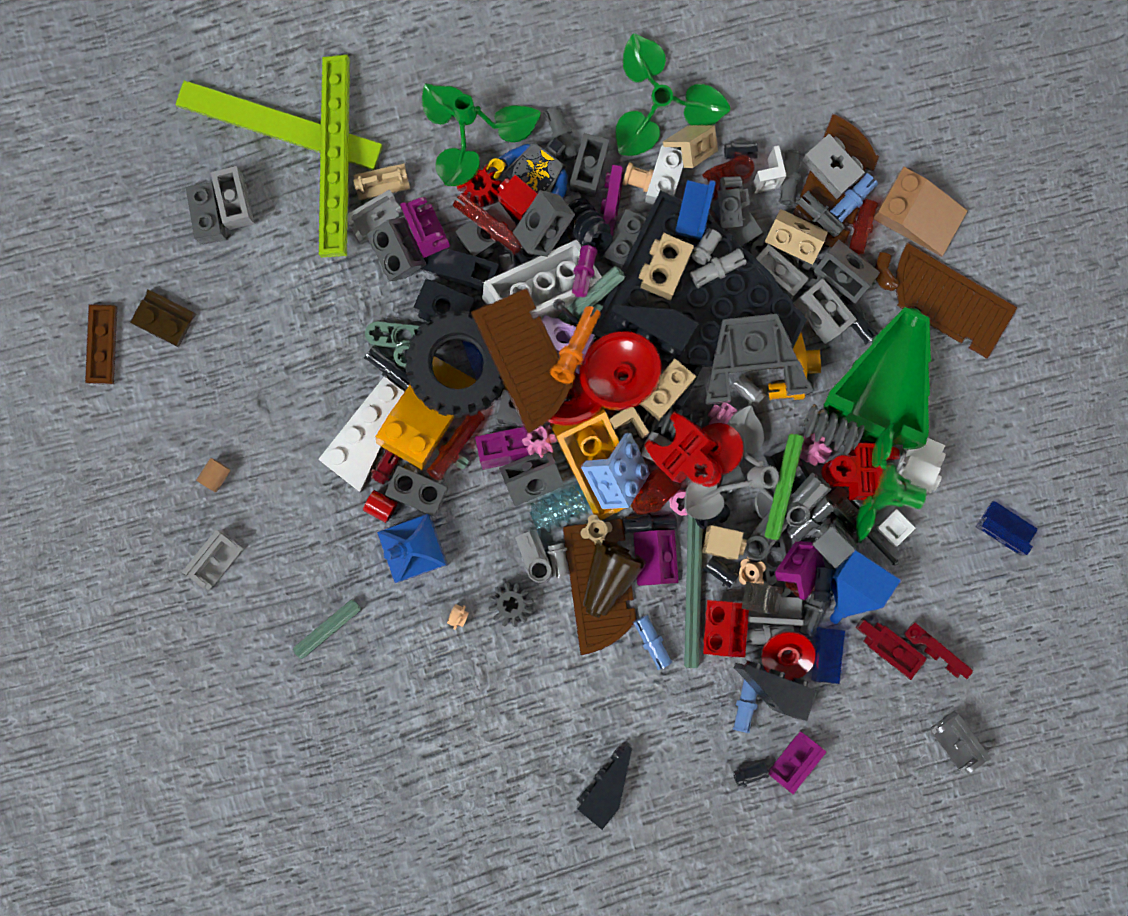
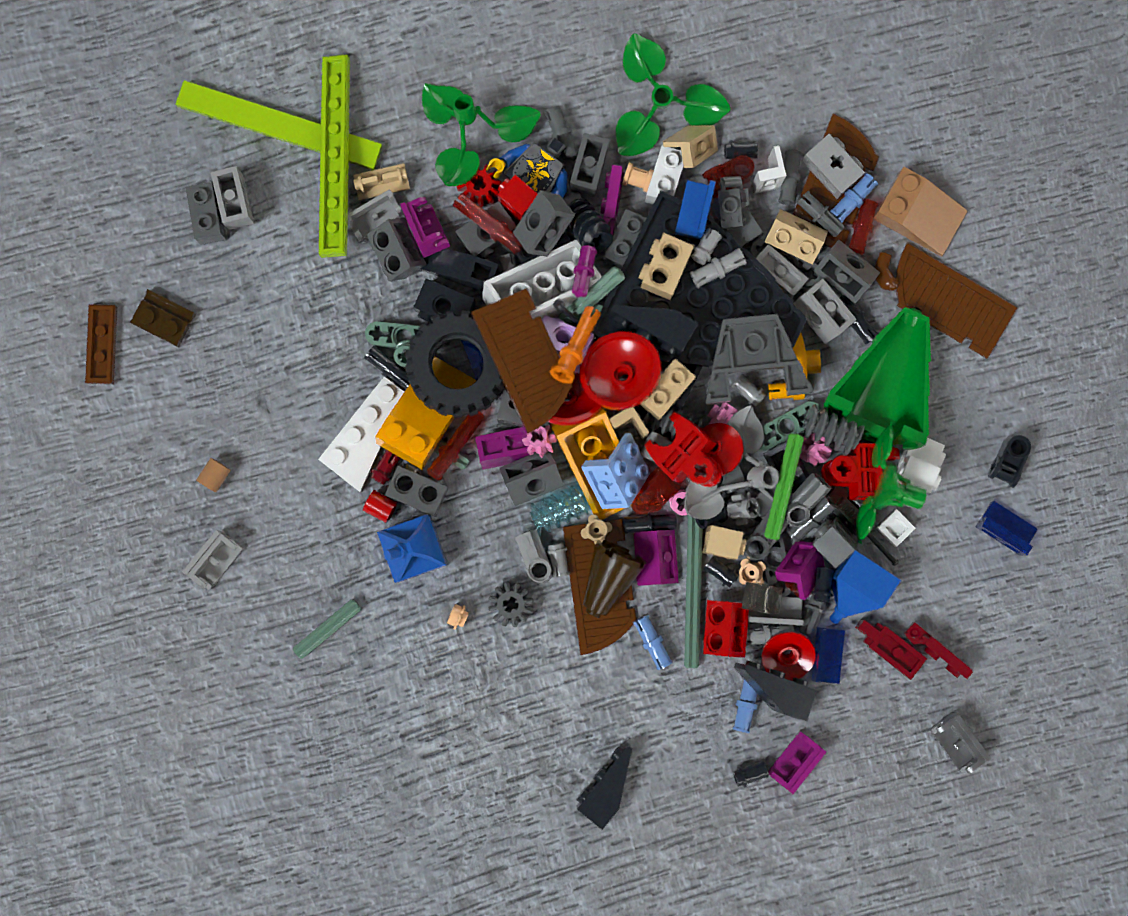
none -> light grey gear [727,492,760,526]
none -> sand green beam [758,401,821,452]
none -> black piece [988,435,1032,488]

